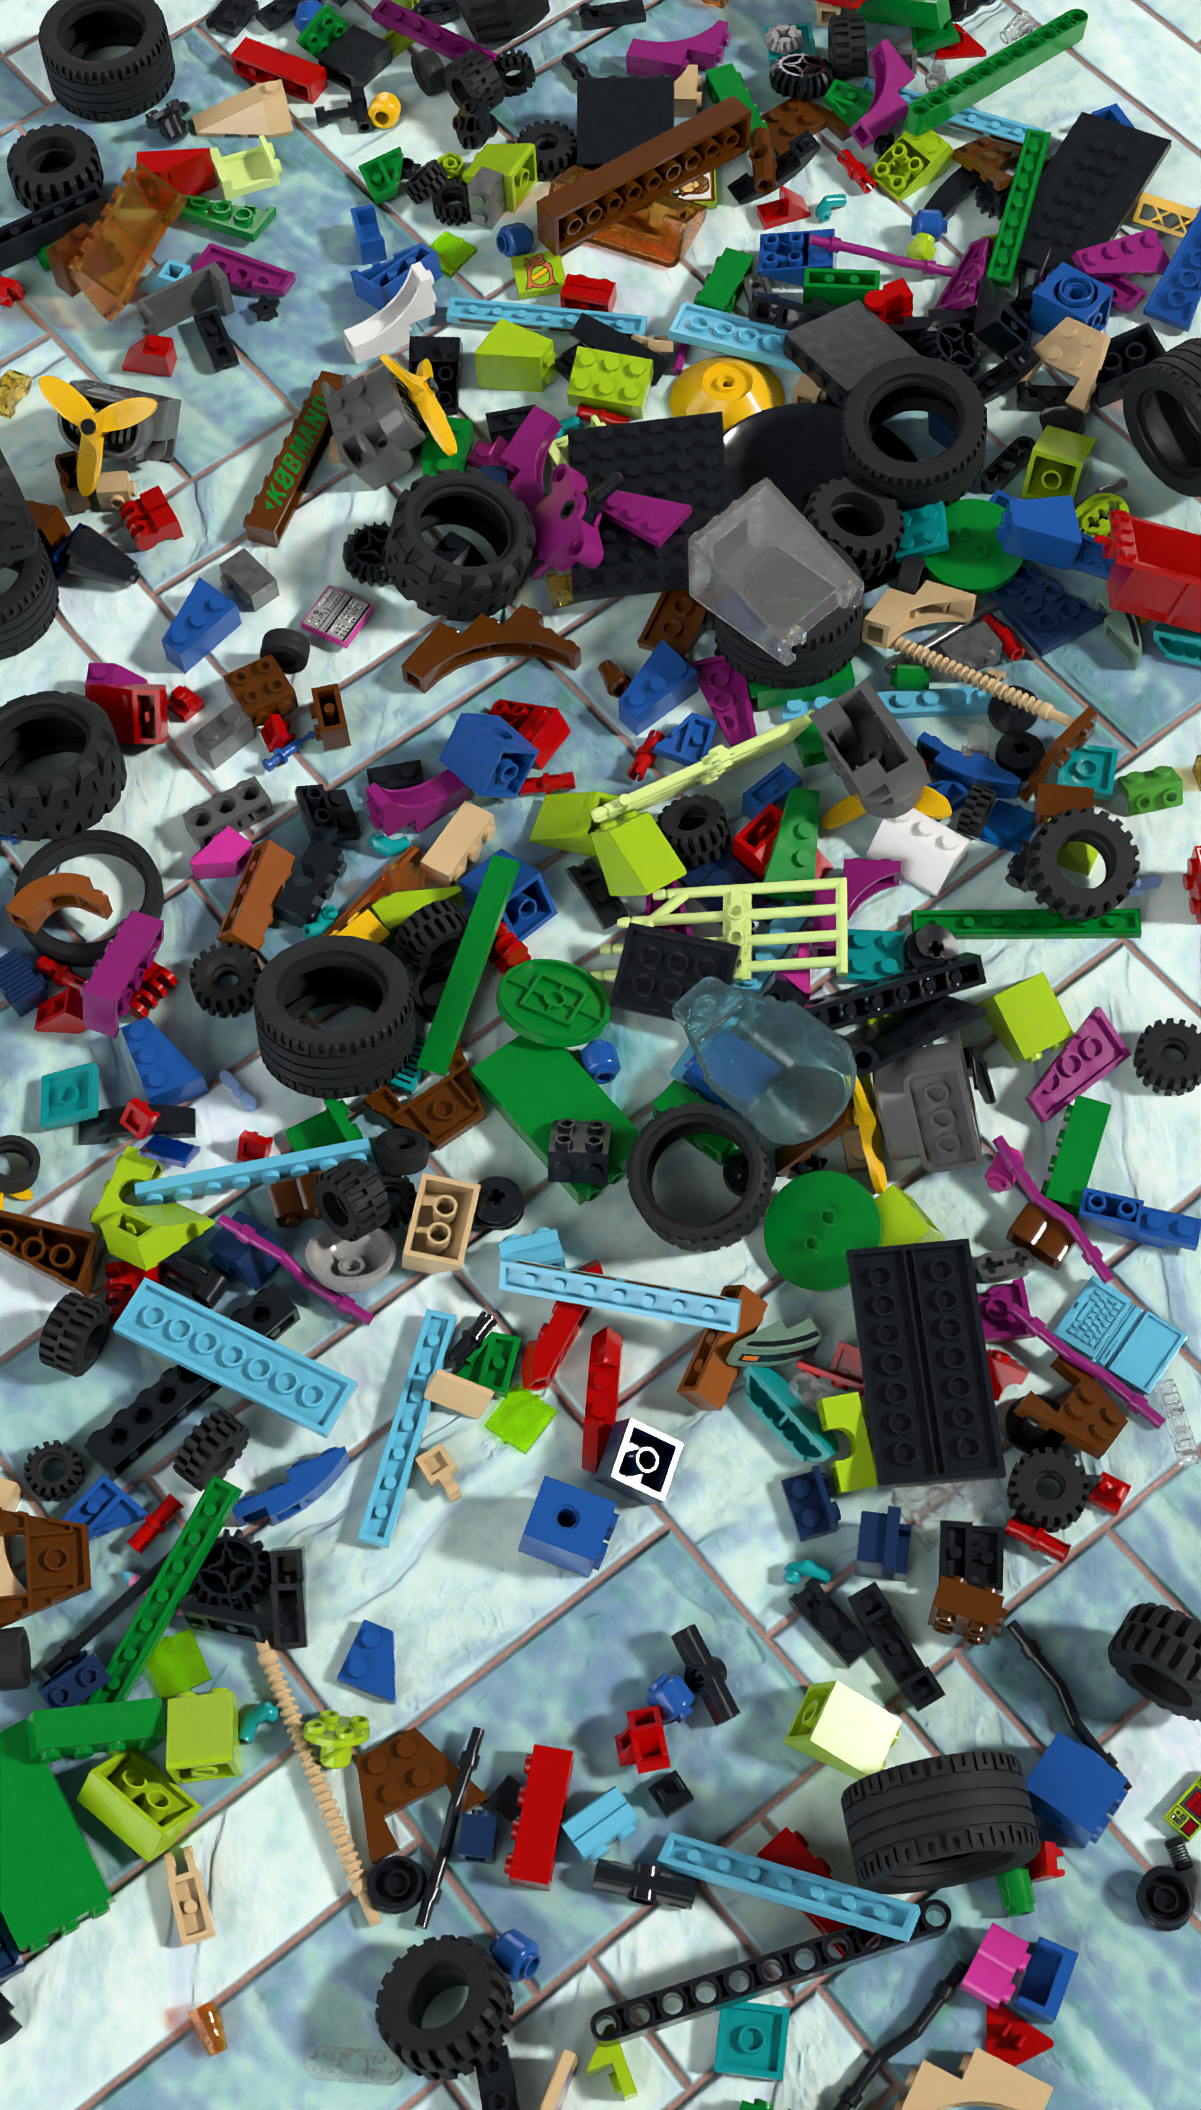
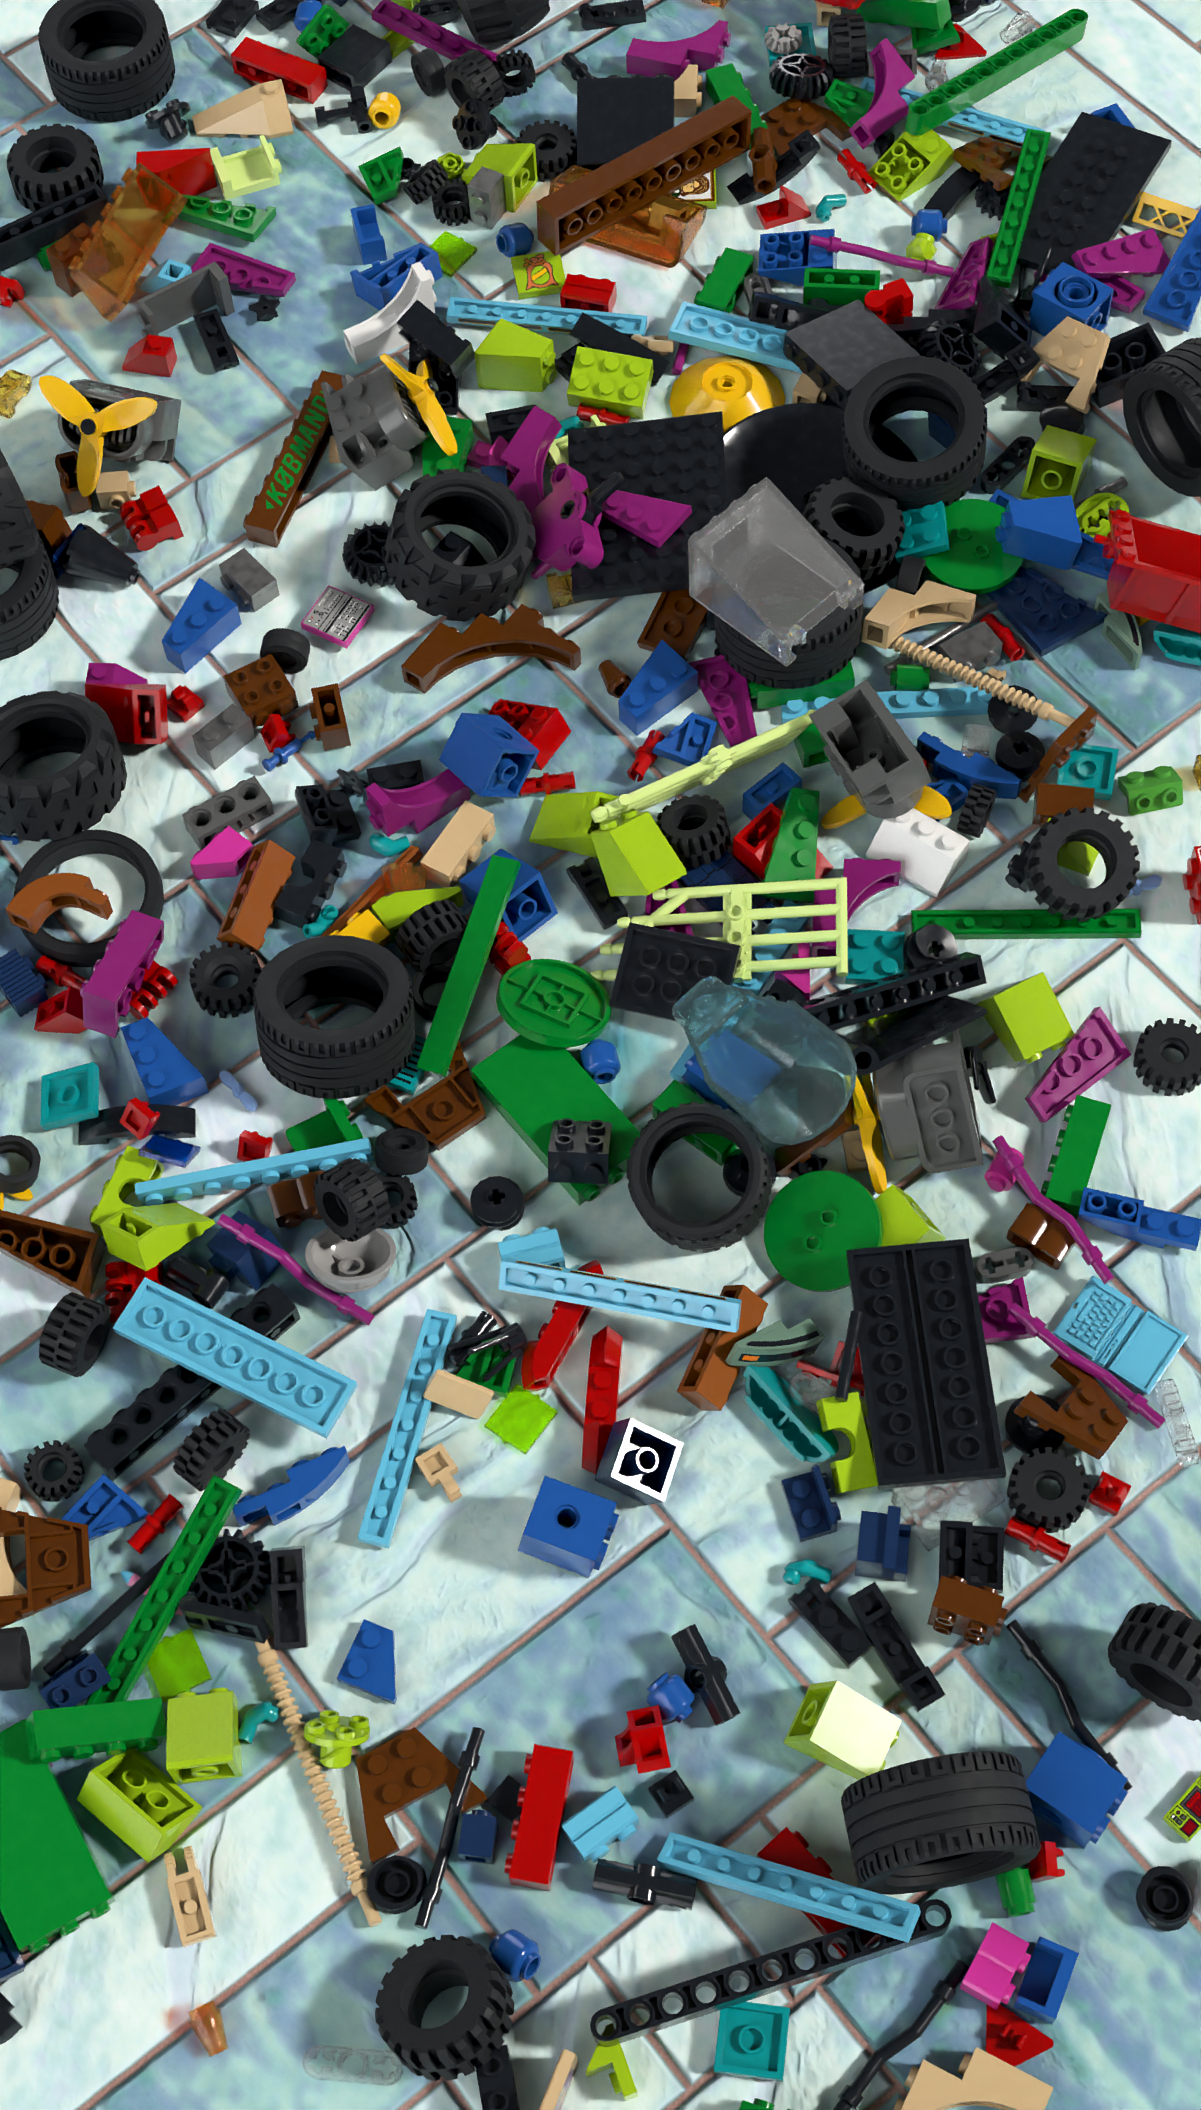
tan slope [402,1173,481,1274] -> none
clear blue piece [980,800,1037,855] -> none
red brick [987,1349,1030,1401] -> none
black piece [1164,1836,1194,1872] -> none
none -> black plate [336,769,369,795]
none -> black wedge [397,300,475,379]
none -> black plant [448,1322,527,1382]
none -> black bar [835,1310,863,1402]

